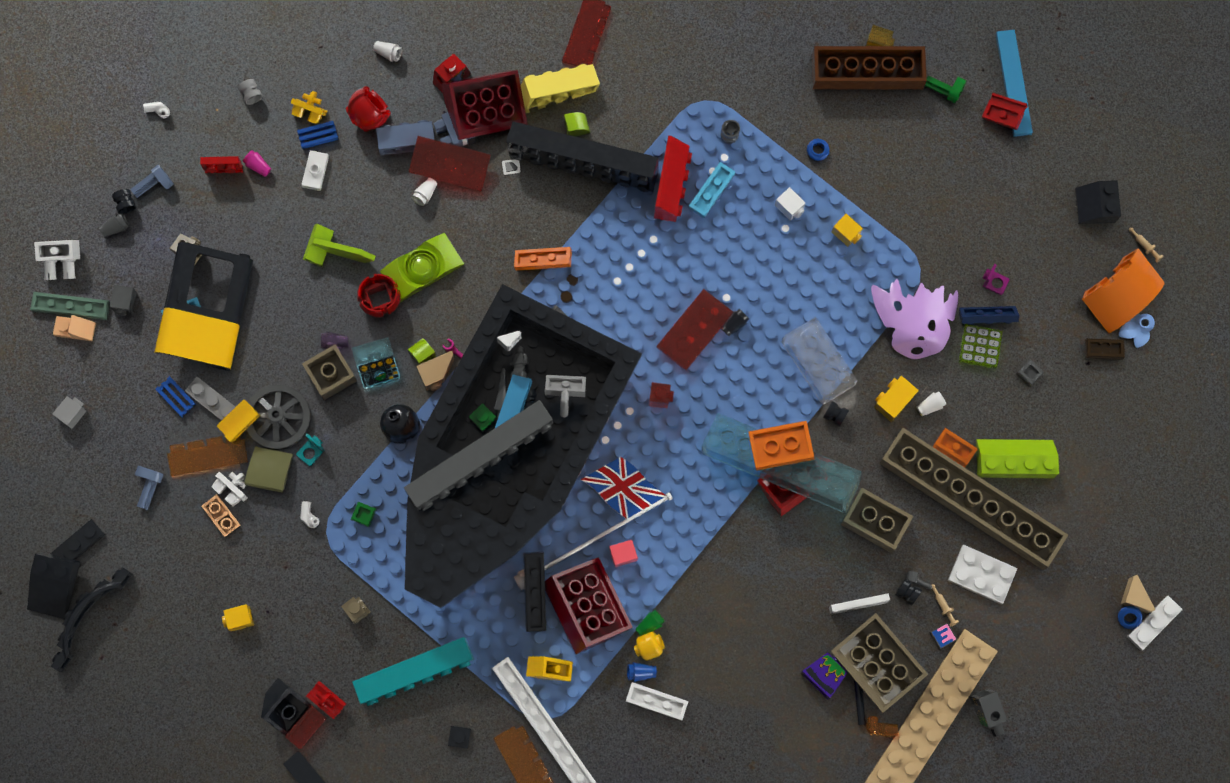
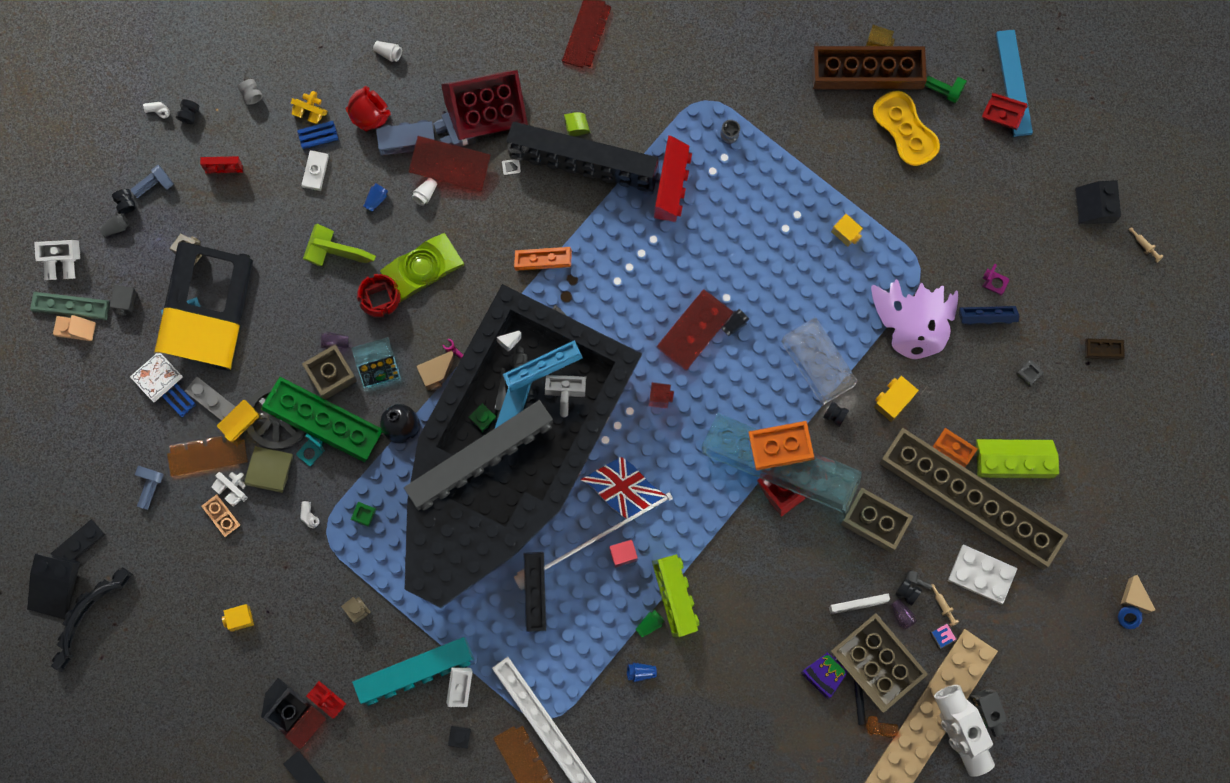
light grey brick [53,396,86,429] -> none
dark pink cone [243,150,271,177] -> none
lime brick [407,338,436,365] -> none
red torso [433,54,471,94] -> none
light yellow wedge [521,64,600,113] -> none
yellow slope [526,656,573,682] -> none
dark red slope [545,557,633,654] -> none
white plate [626,682,688,721] -> none
yellow head [634,632,665,661] -> none
medium azure plate [689,162,735,218] -> none
white brick [775,187,805,221] -> none
blue piece [807,138,830,161] -> none
white cone [916,391,946,416] -> none
tile [959,324,1003,369] -> none
orange panel [1082,248,1165,333] -> none
light blue plate [1118,313,1155,348] -> none
white plate [1127,596,1183,651] -> none
none -> white tile [130,353,183,402]
none -> black wheel [176,99,200,124]
none -> green plate [261,377,382,463]
none -> blue cone [363,183,388,212]
none -> white plate [446,668,473,707]
none -> dark azure tile [503,340,583,392]
none -> lime slope [652,554,700,637]
none -> yellow plate [873,91,940,166]
none -> clear purple cone [890,599,917,630]
none -> white brick [934,685,995,777]

